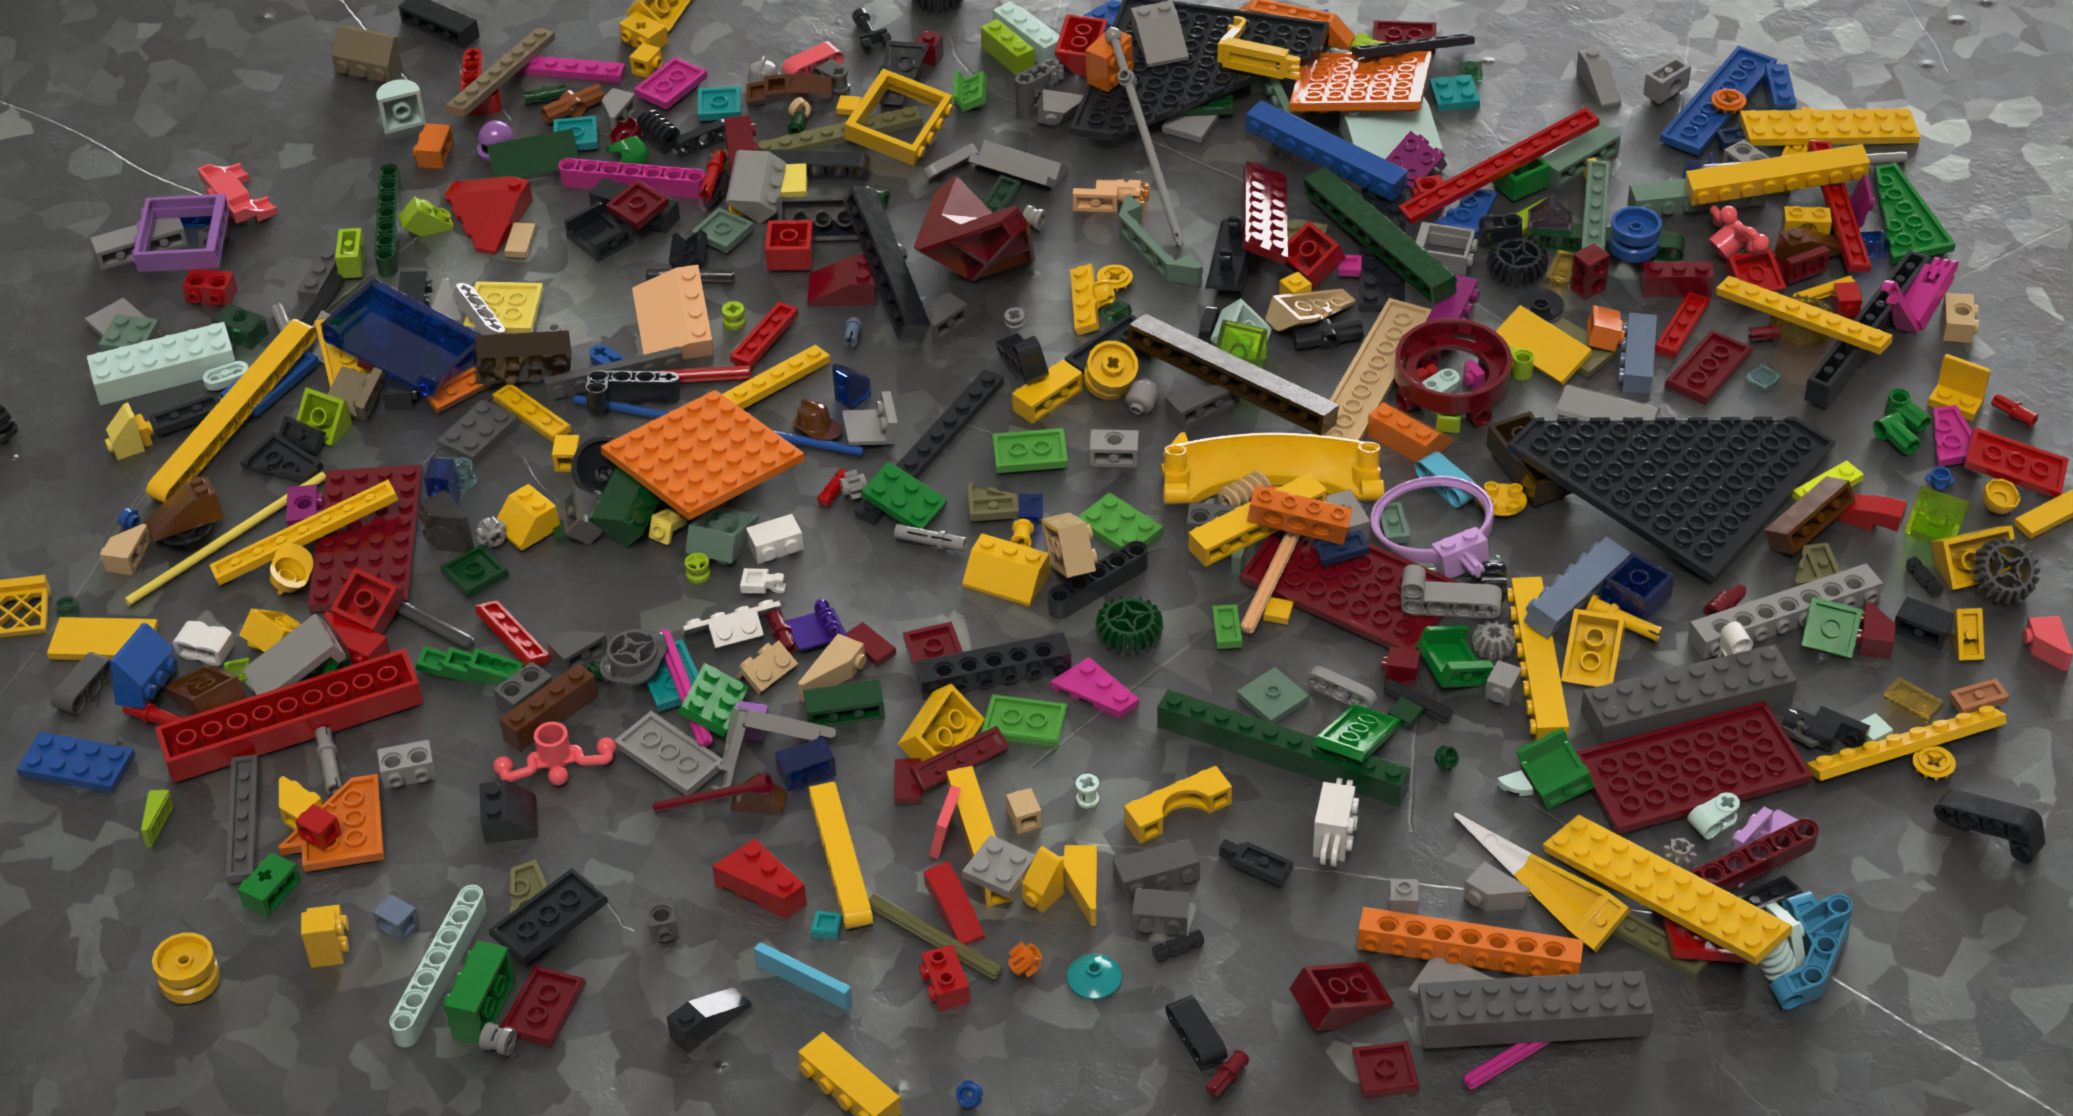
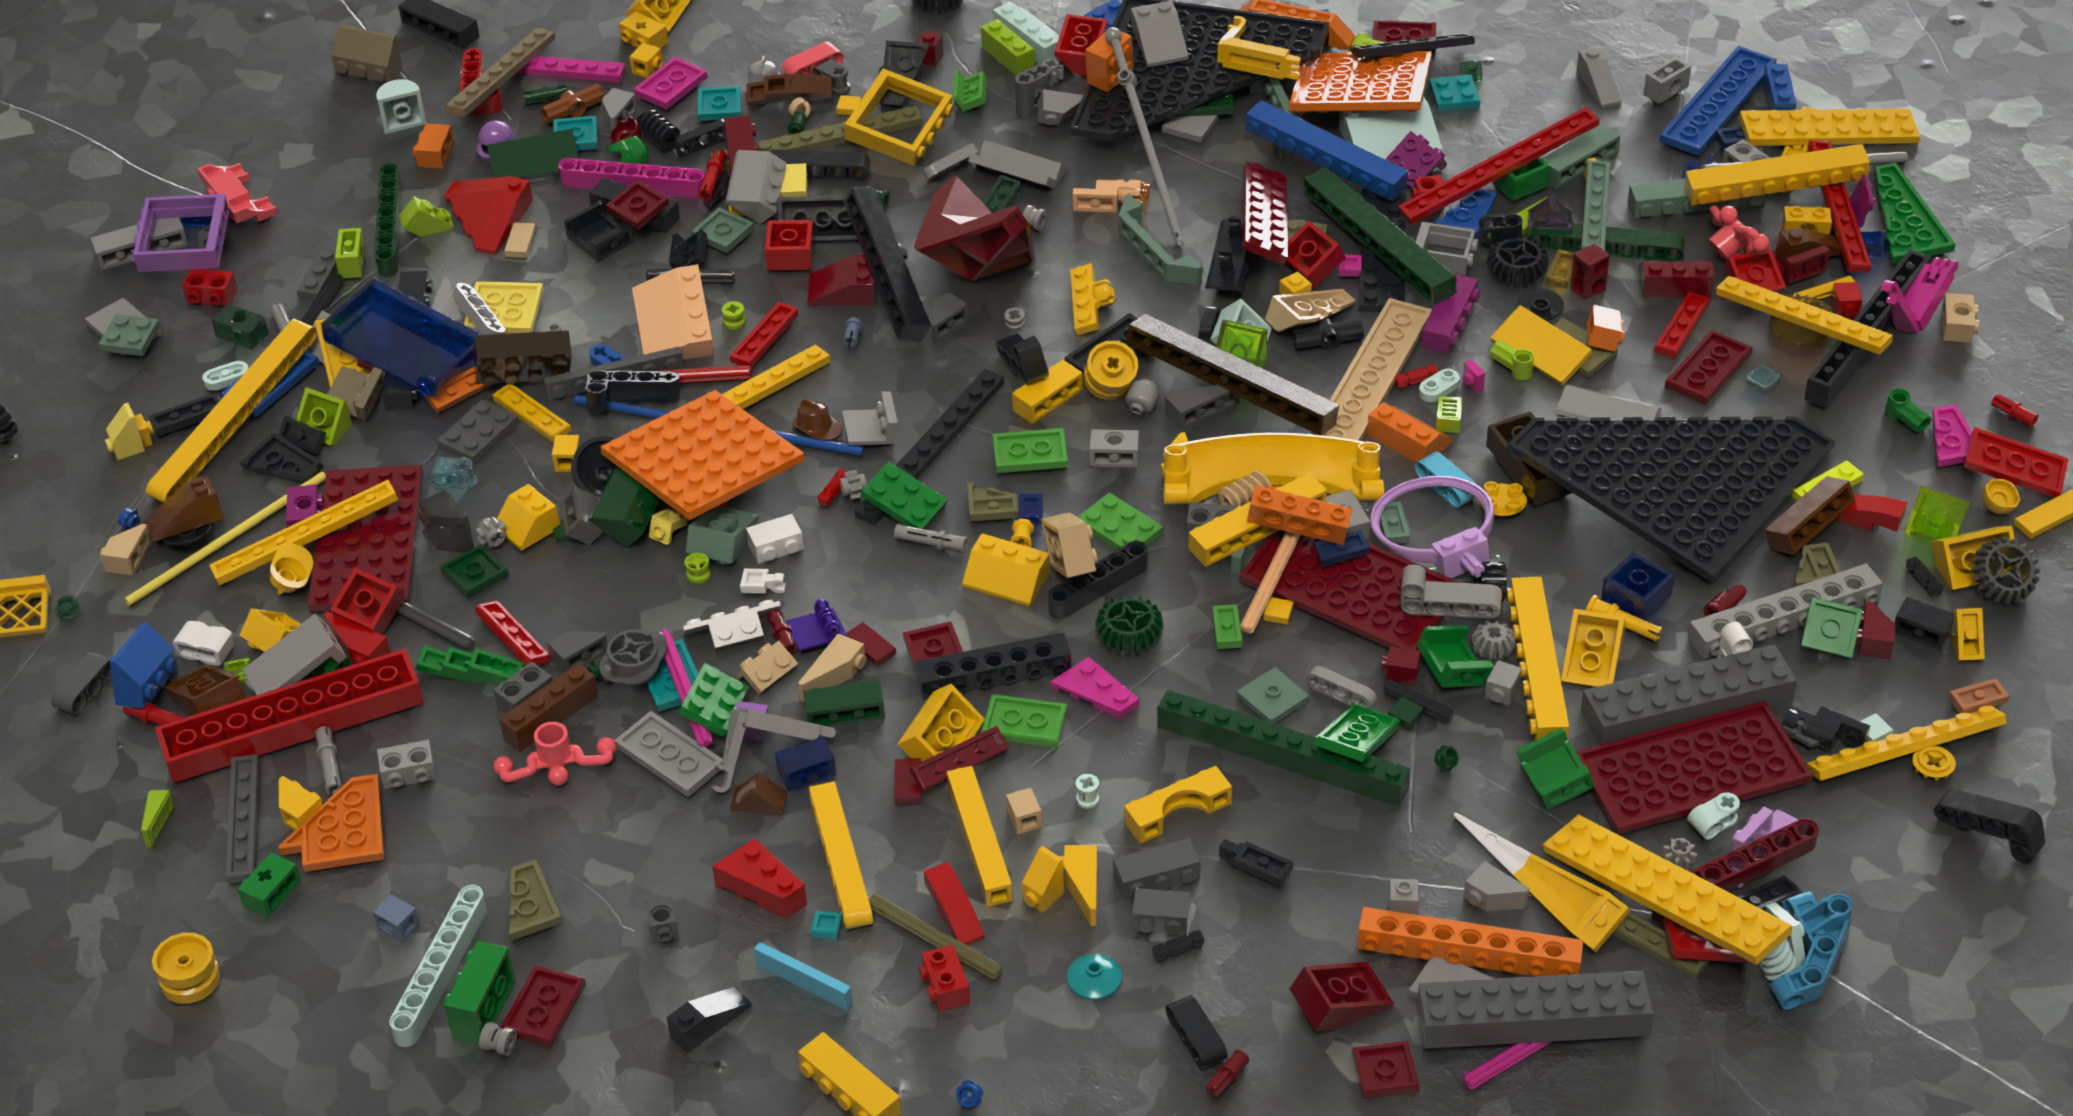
blue plate [17,731,135,793] -> none
yellow tile [47,617,159,660] -> none
light aqua brick [87,322,235,405] -> none
red brick [295,804,342,851] -> none
yellow brick [301,904,349,968] -> none
clear blue brick [424,458,461,514] -> none
black slope [479,780,538,844] -> none
black tile [489,868,608,965] -> none
dark red piece [652,773,773,812] -> none
clear blue slope [832,363,871,410] -> none
black bar [852,8,892,53] -> none
coral tile [929,785,961,859] -> none
light grey plate [962,835,1036,898] -> none
orange gear [1008,942,1042,978] -> none
yellow gear [1097,265,1133,292] -> none
clear green plate [1100,299,1133,323] -> none
white brick [1313,778,1359,867] -> none
dark red piece [1394,318,1512,427] -> none
light aqua tile [1497,770,1533,796] -> none
sand blue brick [1524,536,1631,639] -> none
blue wheel [1609,206,1662,262] -> none
sand blue brick [1618,313,1657,394] -> none
orange gear [1711,89,1746,114] -> none
dark red pin [1748,323,1780,342] -> none
green piece [1873,412,1921,456] -> none
clear yellow plate [1883,677,1944,723] -> none
blue plate [1925,467,1955,490] -> none
yellow bracket [1927,354,1991,421] -> none
coral slope [2022,616,2073,671] -> none

